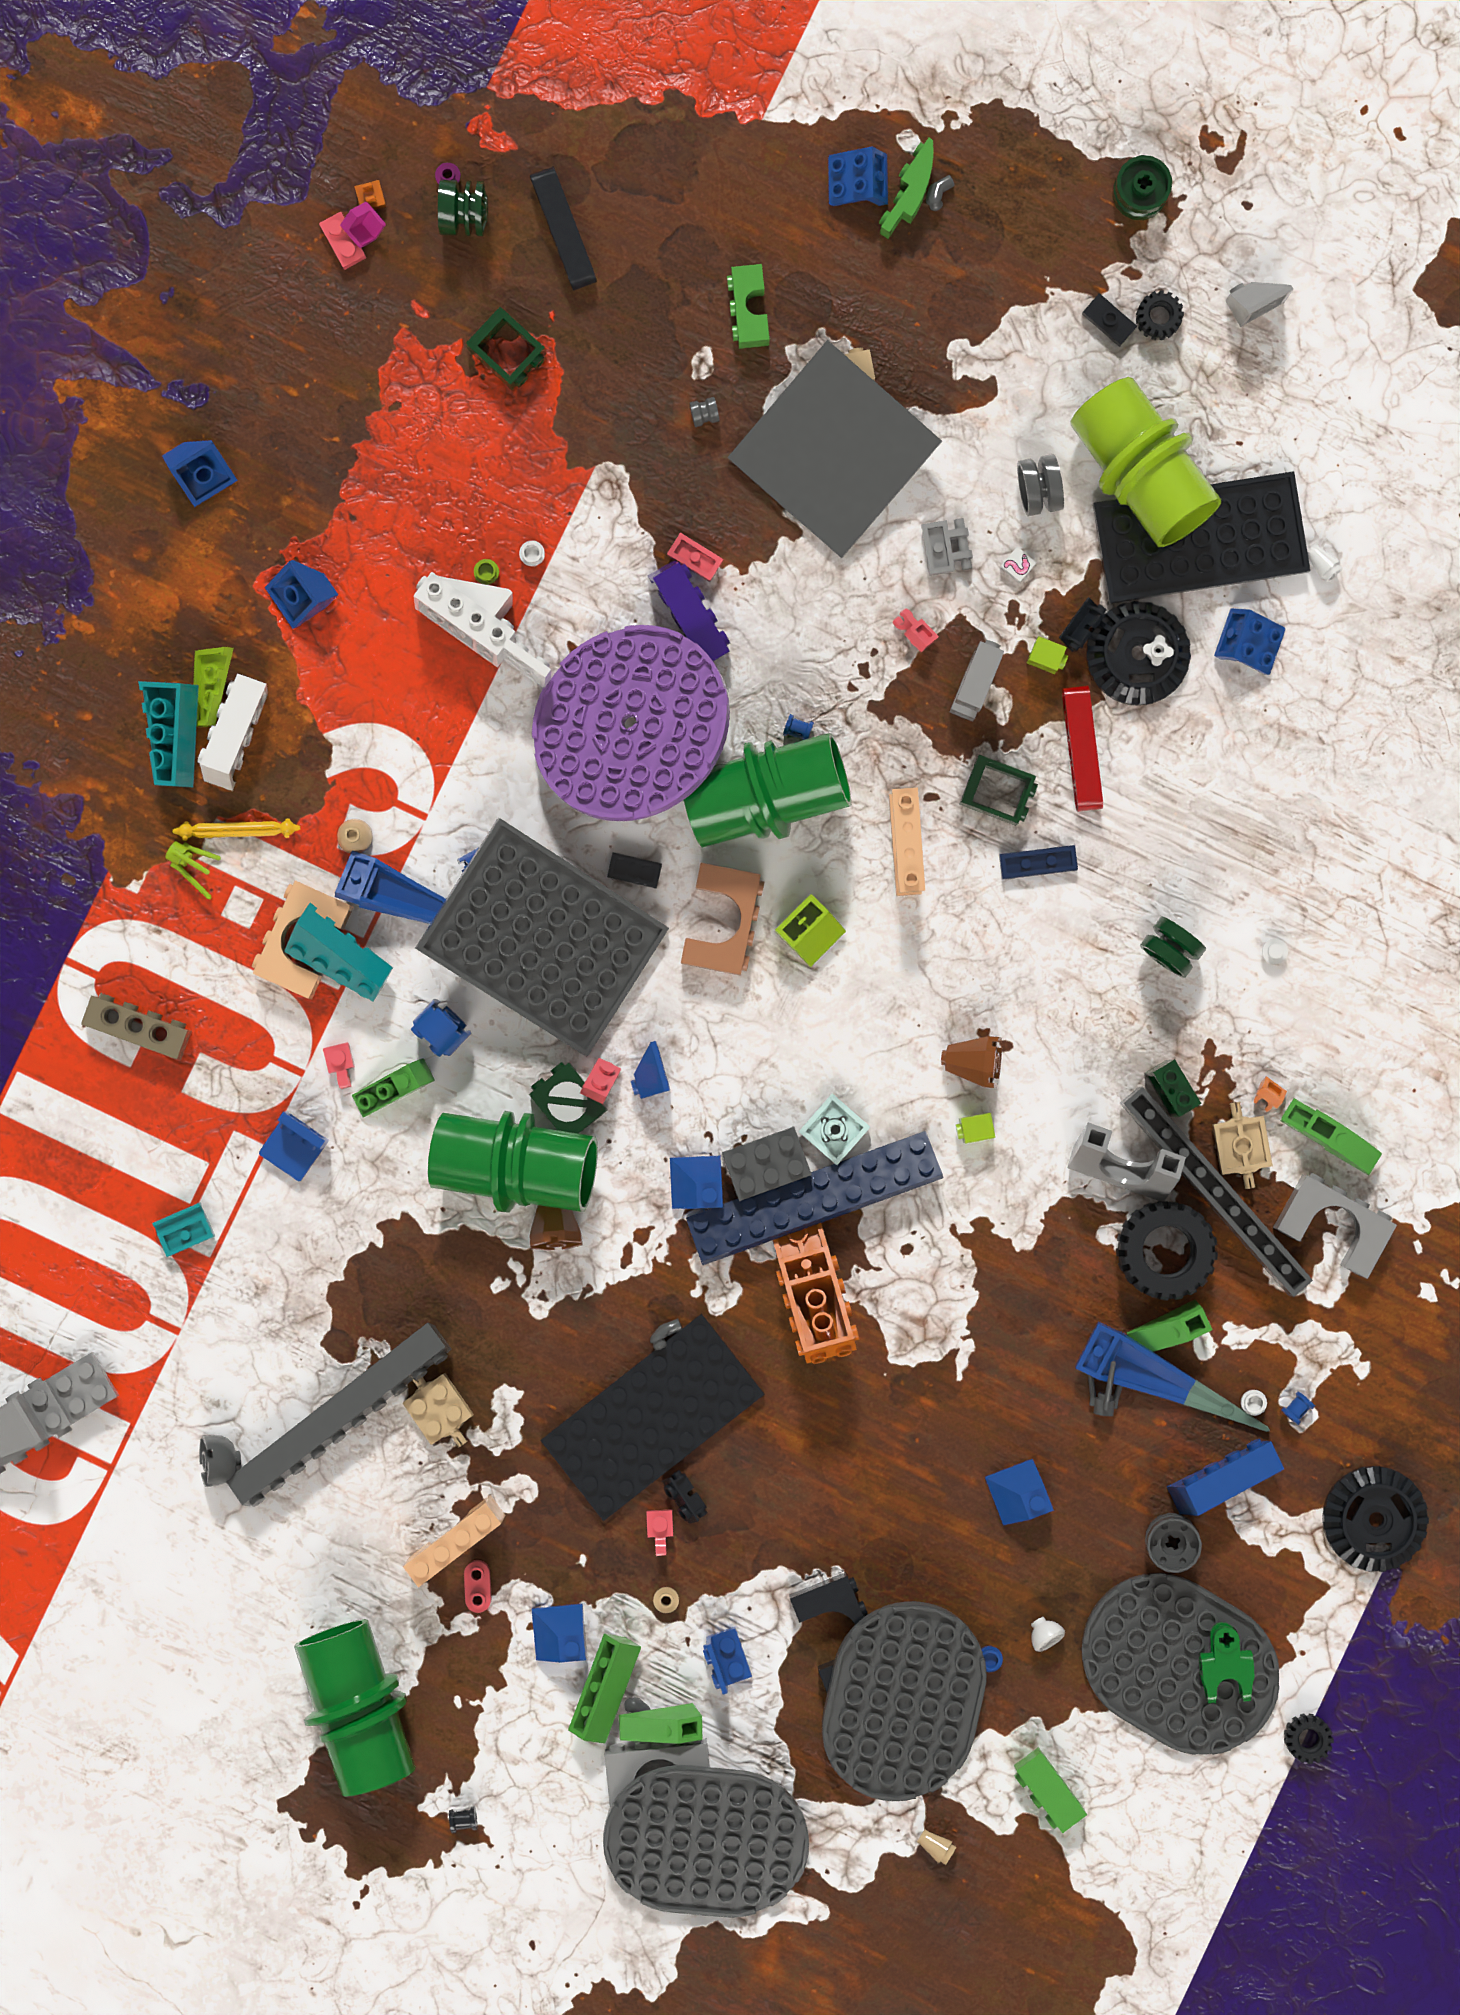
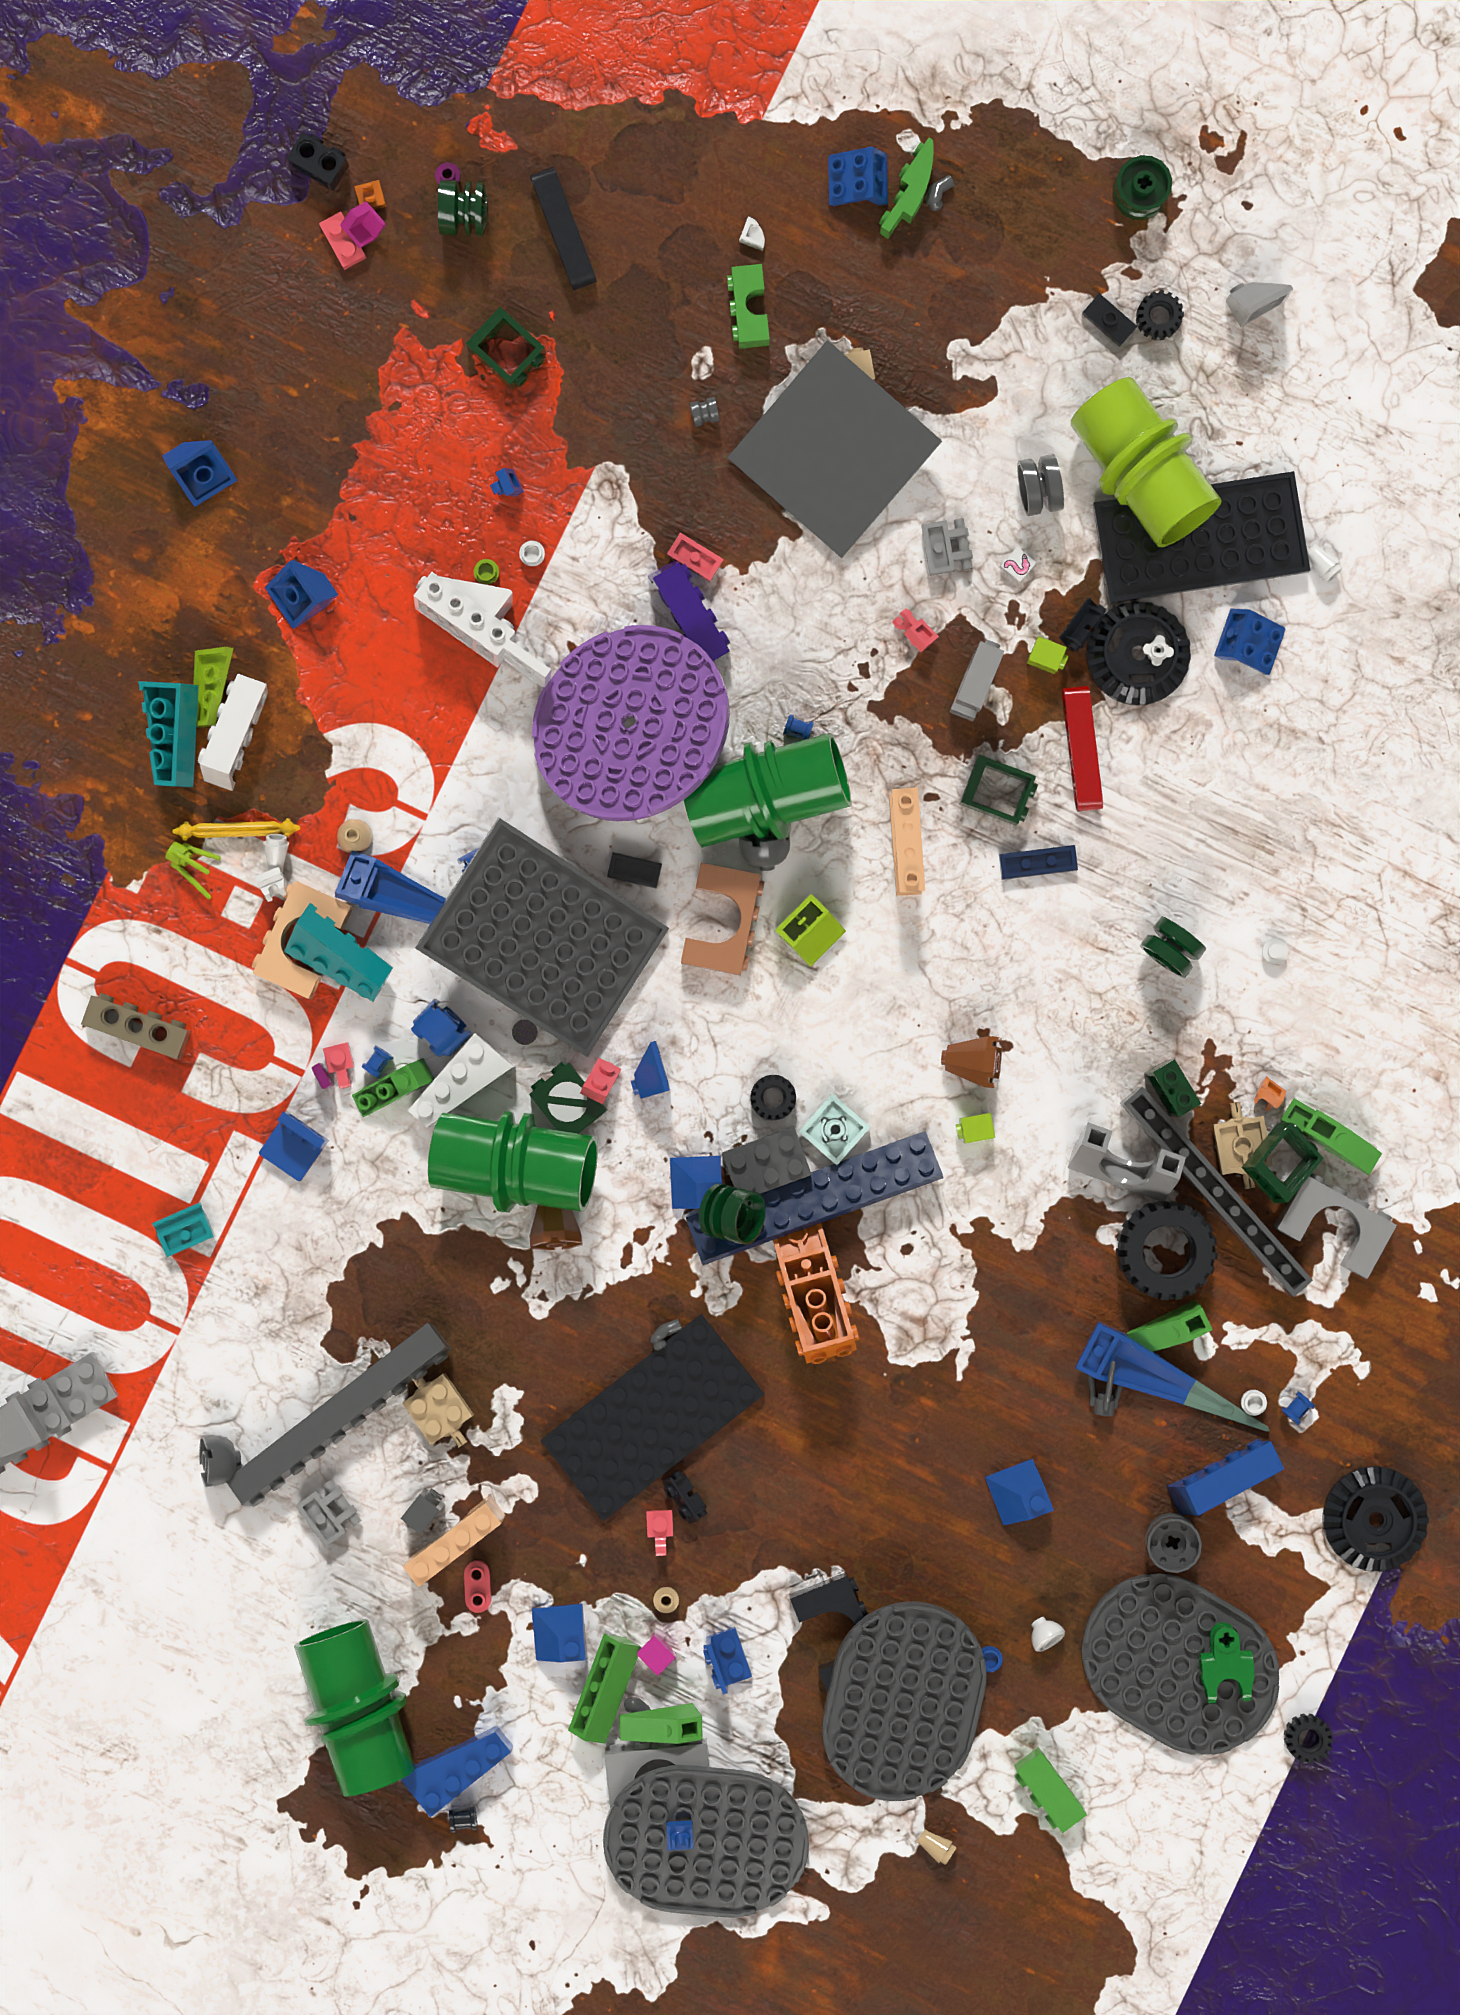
none -> white tile [255,867,288,902]
none -> white cone [263,834,289,872]
none -> black brick [287,133,349,191]
none -> light grey plate [295,1479,362,1548]
none -> magenta tile [311,1063,334,1089]
none -> blue bush [361,1045,394,1079]
none -> dark grey brick [400,1488,445,1535]
none -> blue wedge [401,1726,513,1818]
none -> white wedge [408,1033,515,1127]
none -> blue tile [490,468,524,497]
none -> clear smoke tile [512,1019,538,1045]
none -> dark pink panel [637,1632,676,1676]
none -> blue tile [666,1820,693,1850]
none -> dark green wheel [699,1183,766,1245]
none -> white tile [739,216,765,251]
none -> dark grey cylinder [739,832,790,871]
none -> black tyre [750,1075,796,1121]
none -> dark green window [1241,1122,1324,1203]

